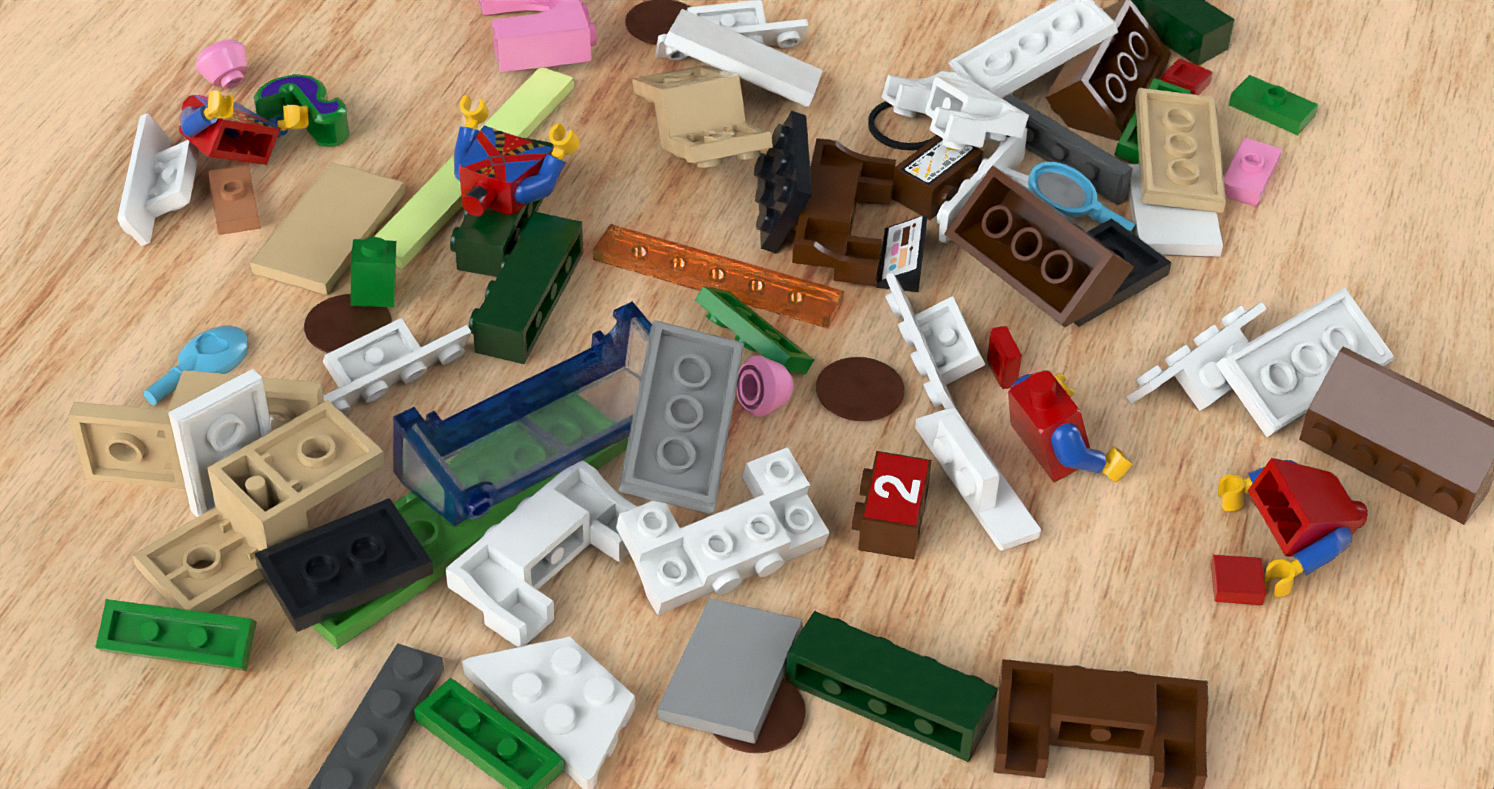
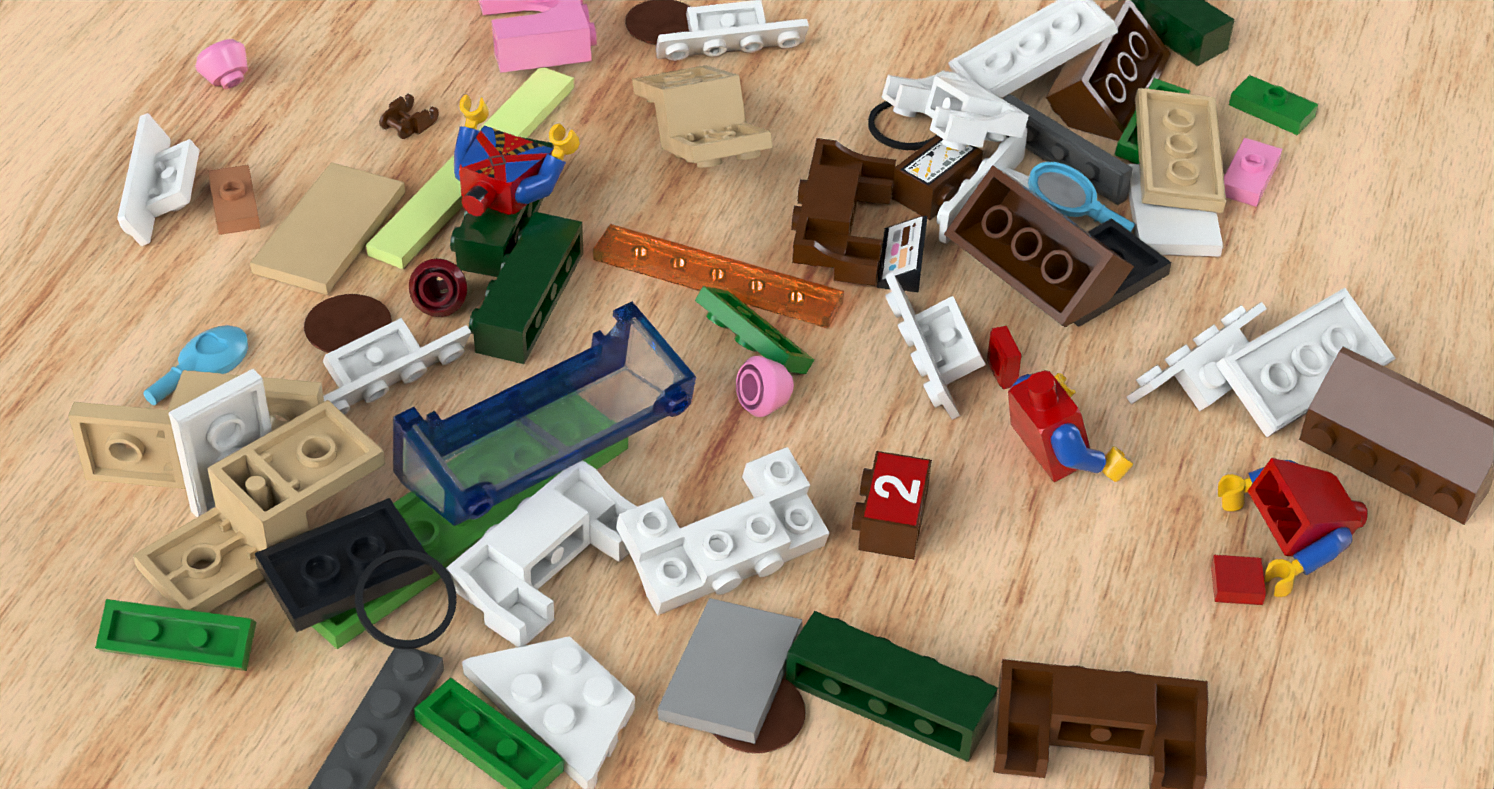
torso [179,90,309,165] -> none
green animal [253,74,349,147] -> none
green brick [351,237,397,307] -> none
light grey tile [618,320,744,515] -> none
white tile [664,9,823,107] -> none
black plate [754,110,812,253] -> none
copper piece [816,357,904,421] -> none
white bracket [915,408,1041,550] -> none
red tile [1161,58,1213,95] -> none
none -> black piece [355,550,457,649]
none -> reddish brown piece [379,93,439,139]
none -> dark red cone [409,258,468,317]

